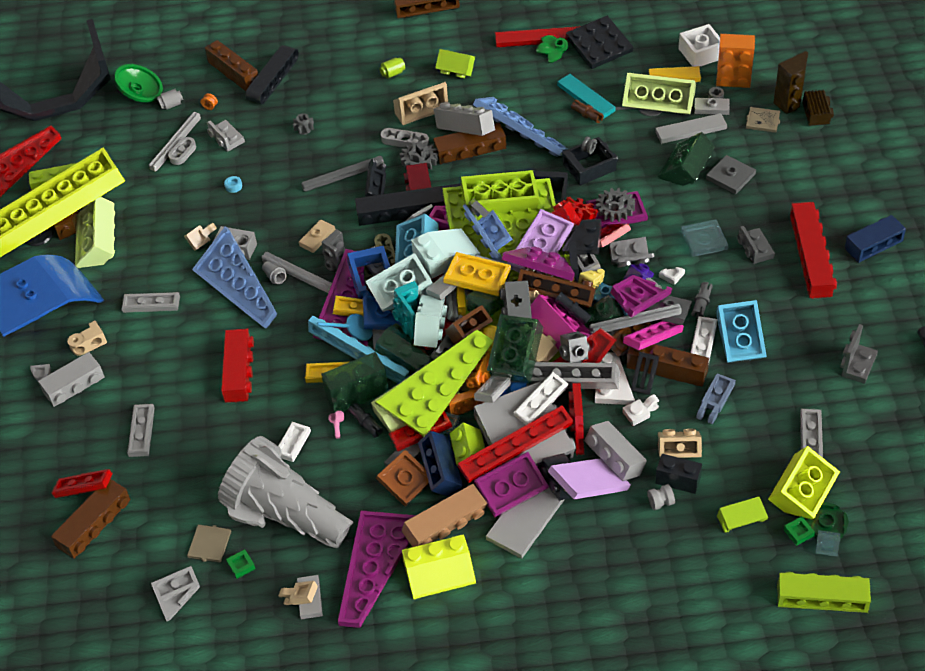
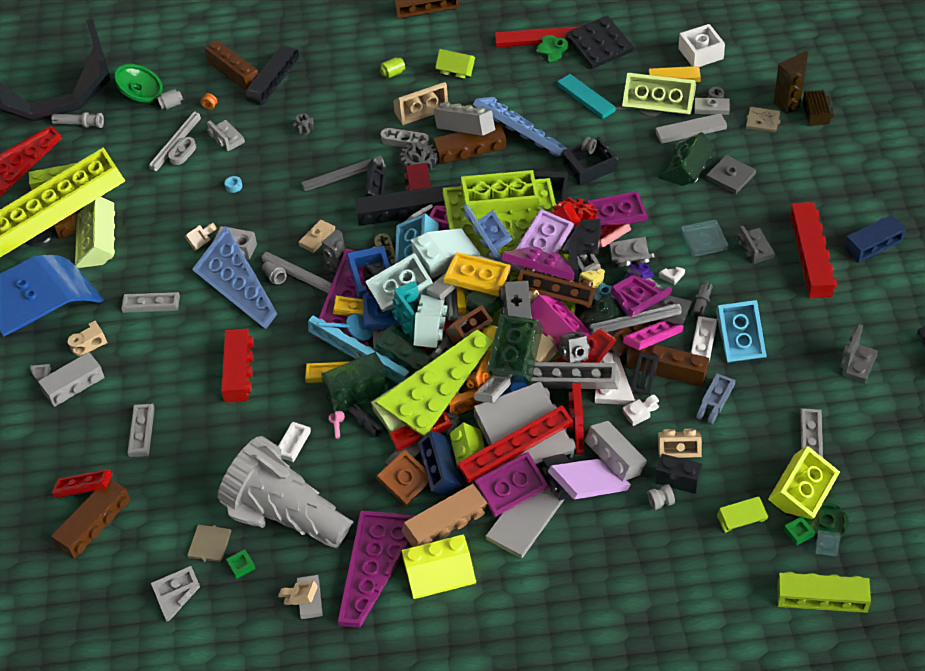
dark grey plate [469,198,489,218] -> none
white tile [514,372,568,425] -> none
black pin [554,292,592,325] -> none
reddish brown pin [571,100,604,124] -> none
dark grey gear [596,188,635,222] -> none
orange brick [716,34,755,88] -> none
none -> light grey pin [52,112,104,128]

